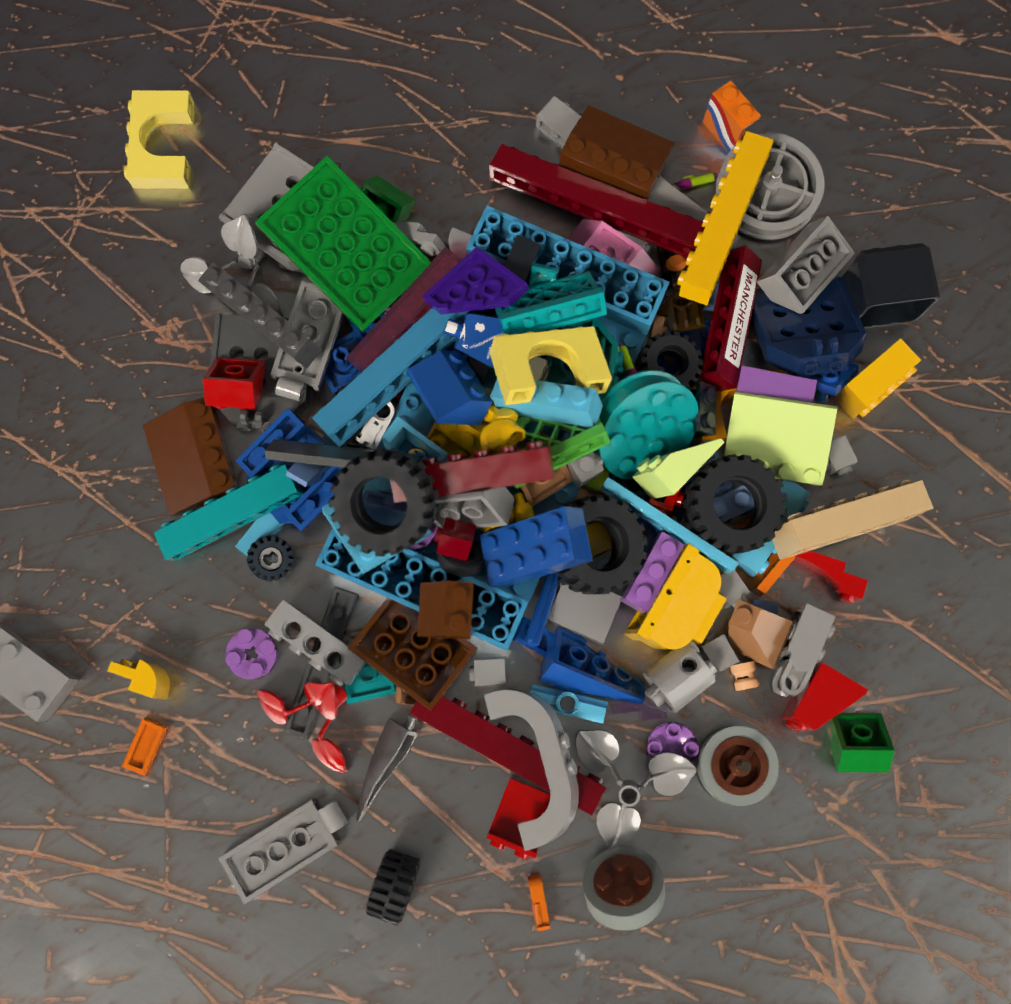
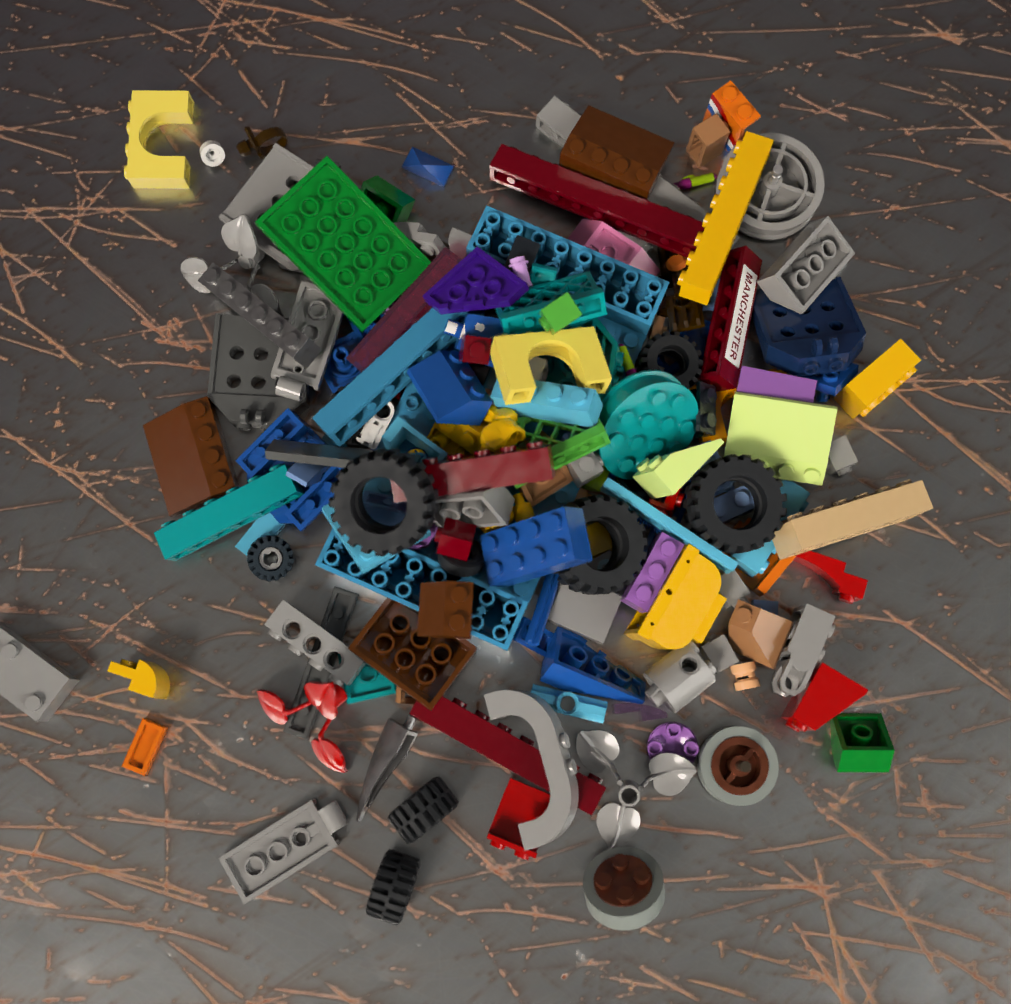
red slope [203,357,265,410] -> none
medium lavender plate [225,628,278,680] -> none
light grey brick [469,659,506,687] -> none
orange piece [528,874,551,931] -> none
black plate [841,243,940,328] -> none
none -> white tile [200,140,225,167]
none -> dark brown piece [236,127,288,160]
none -> black tyre [388,776,459,844]
none -> blue slope [402,147,454,187]
none -> dark red brick [459,335,492,365]
none -> lavender pin [508,256,533,287]
none -> bright green brick [538,292,582,335]
none -> medium nougat brick [686,113,730,168]

